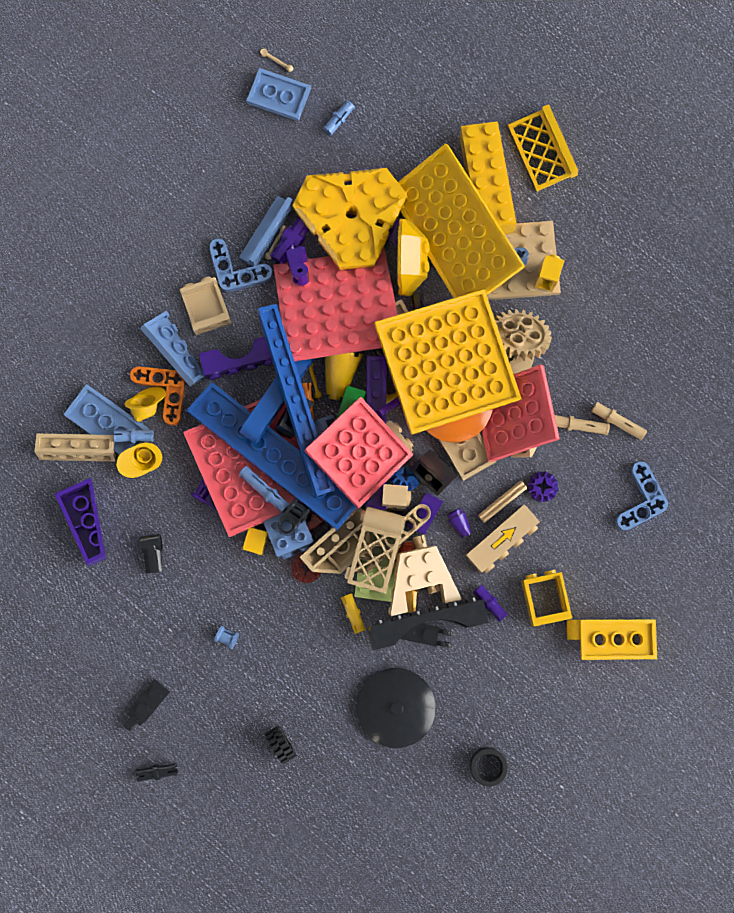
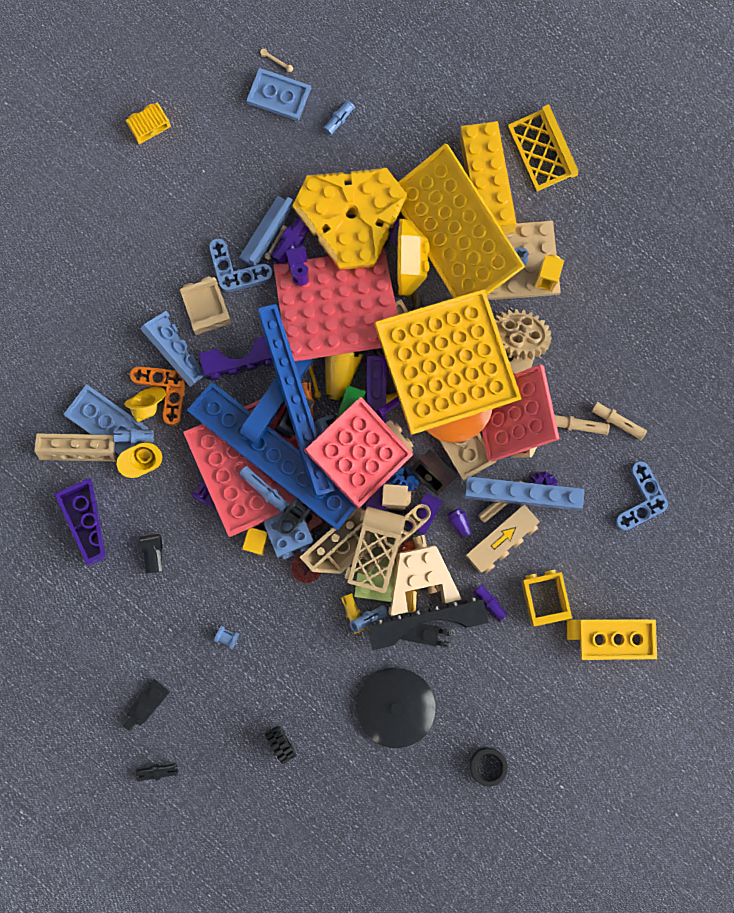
none -> yellow brick [126,103,171,144]
none -> medium blue pin [350,605,388,633]
none -> medium blue brick [464,477,584,511]

